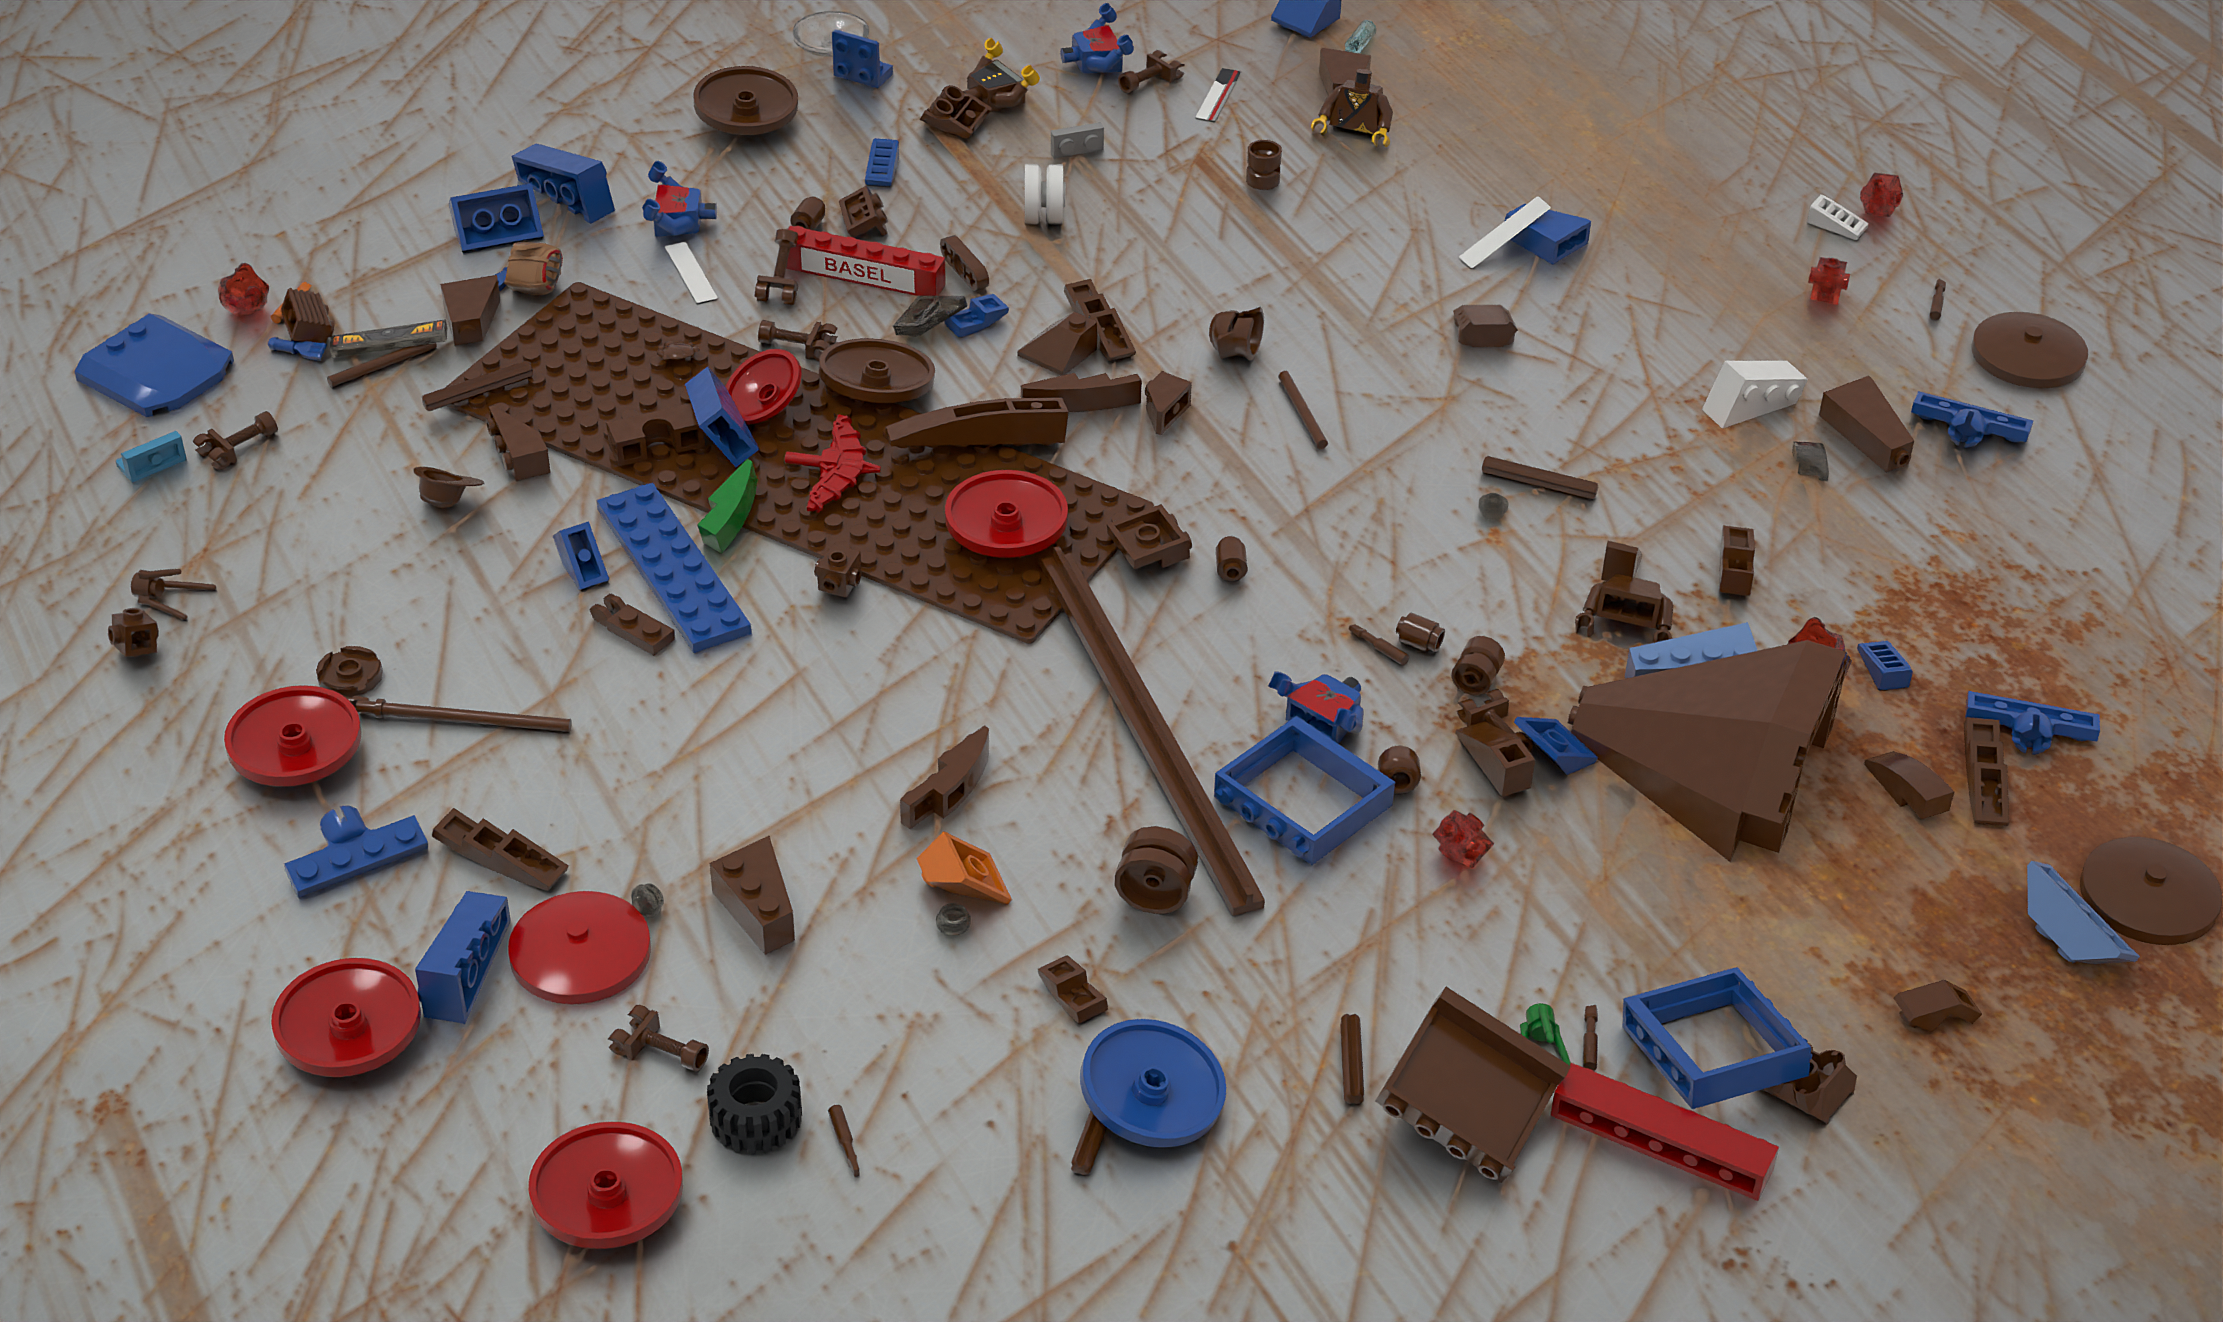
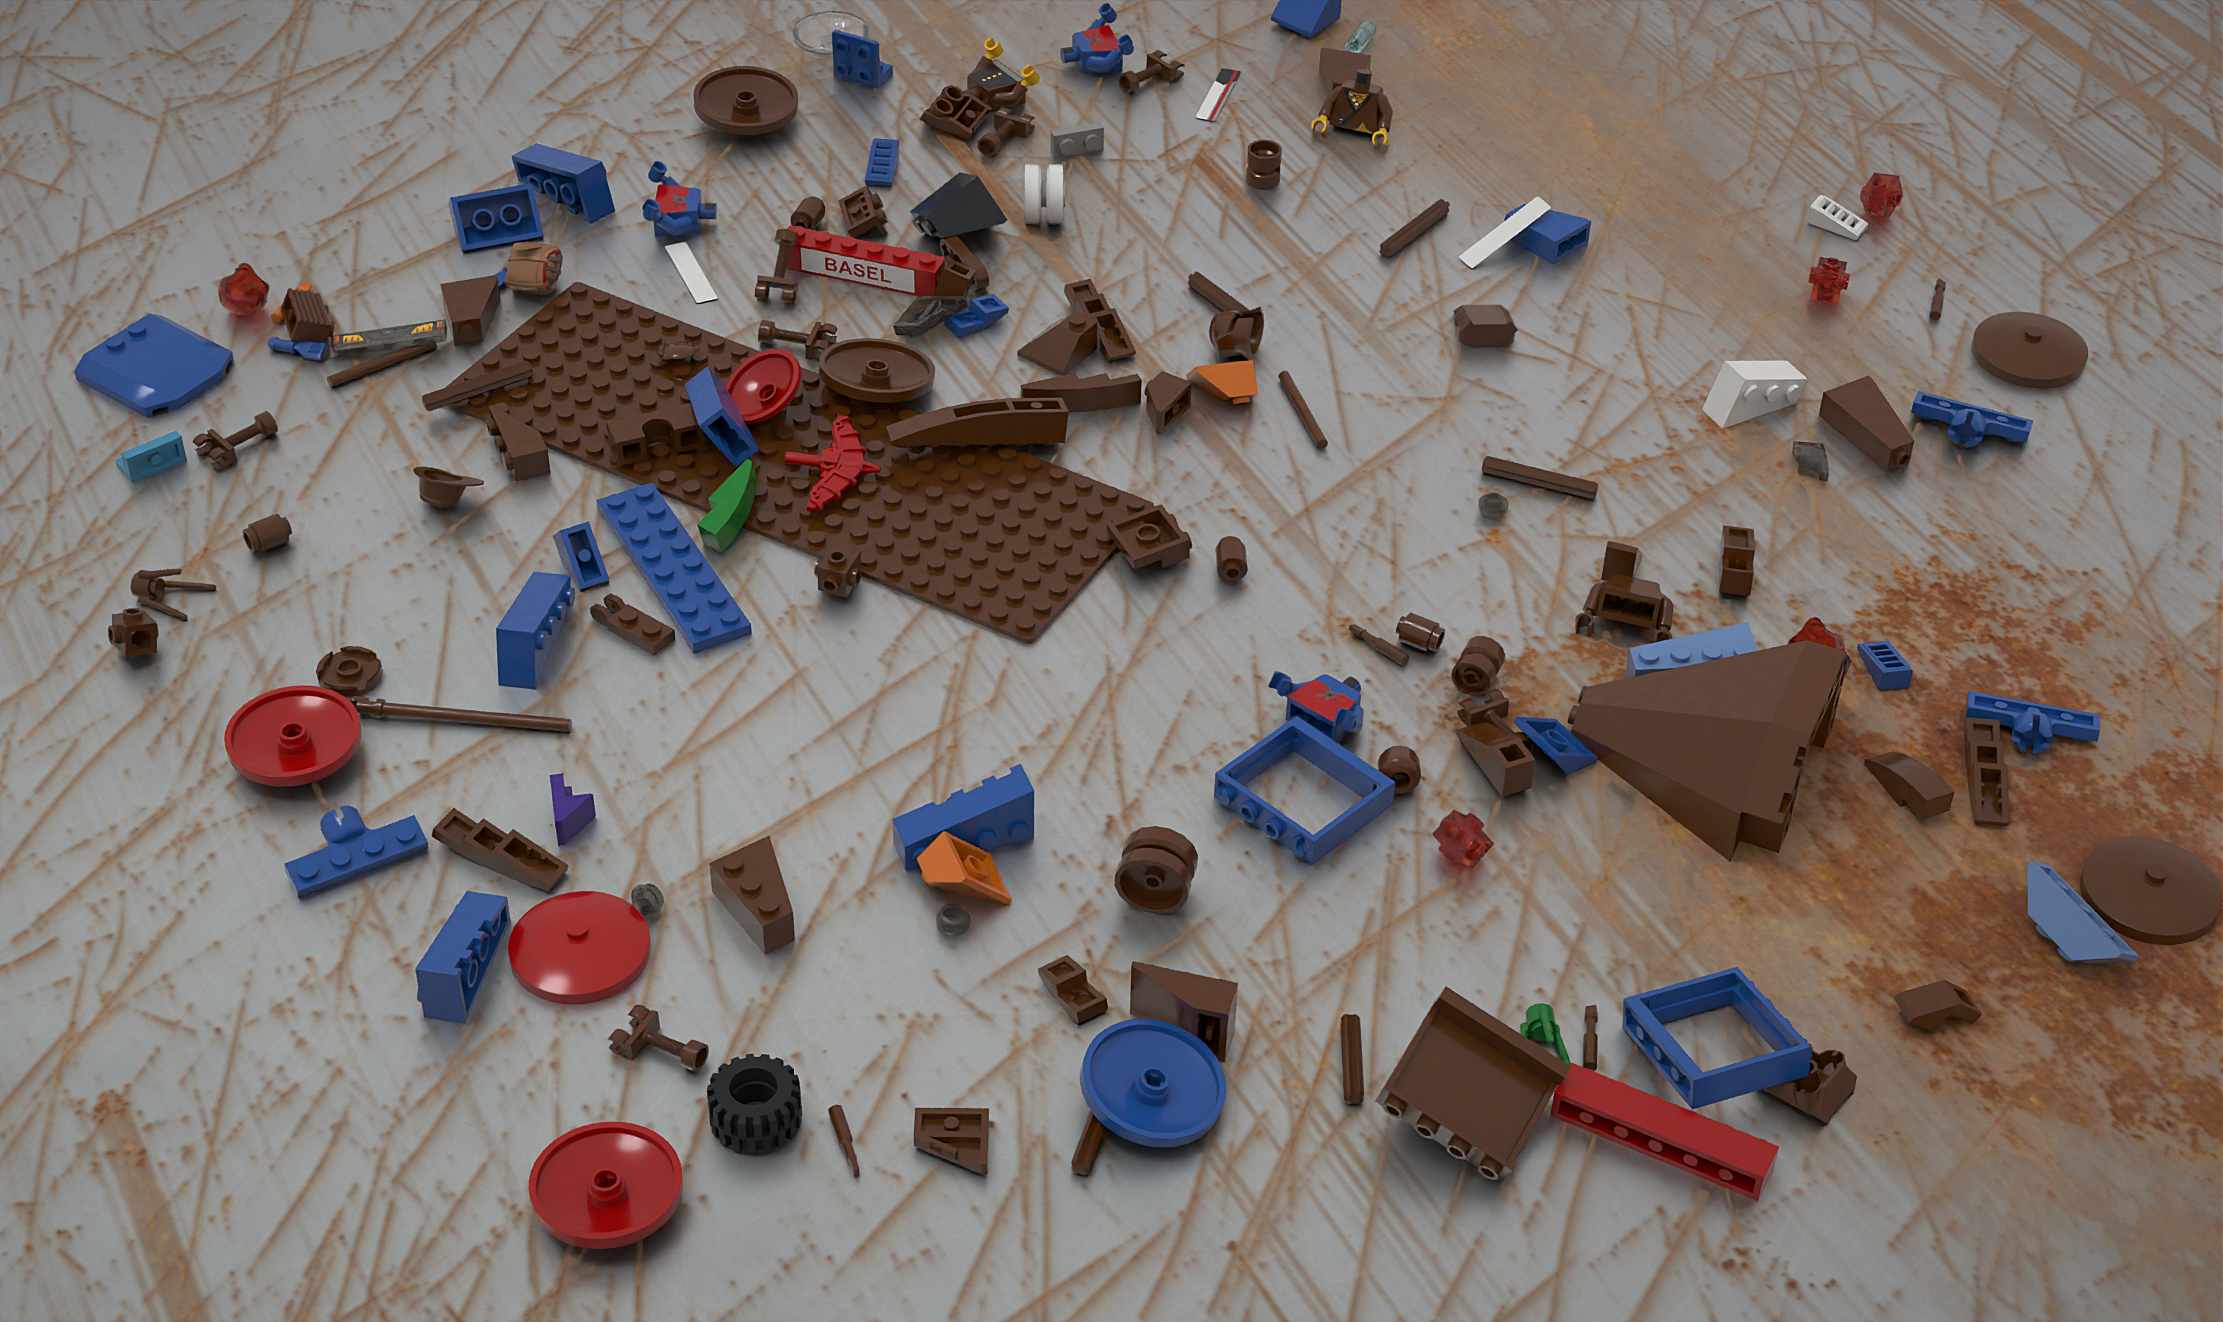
red dish [271,958,421,1077] -> none
reddish brown slope [900,725,989,829] -> none
red dish [945,470,1068,558] -> none
reddish brown piece [1041,546,1265,916] -> none
none -> reddish brown brick [242,513,292,553]
none -> blue wedge [496,572,575,690]
none -> dark purple slope [550,773,596,846]
none -> blue wedge [892,764,1034,871]
none -> black slope [910,172,1008,238]
none -> reddish brown wing [913,1108,989,1174]
none -> reddish brown brick [933,259,976,308]
none -> reddish brown bar [978,107,1035,157]
none -> reddish brown slope [1130,961,1238,1063]
none -> orange slope [1186,360,1258,405]
none -> reddish brown axle [1188,272,1249,313]
none -> reddish brown axle [1379,199,1450,258]

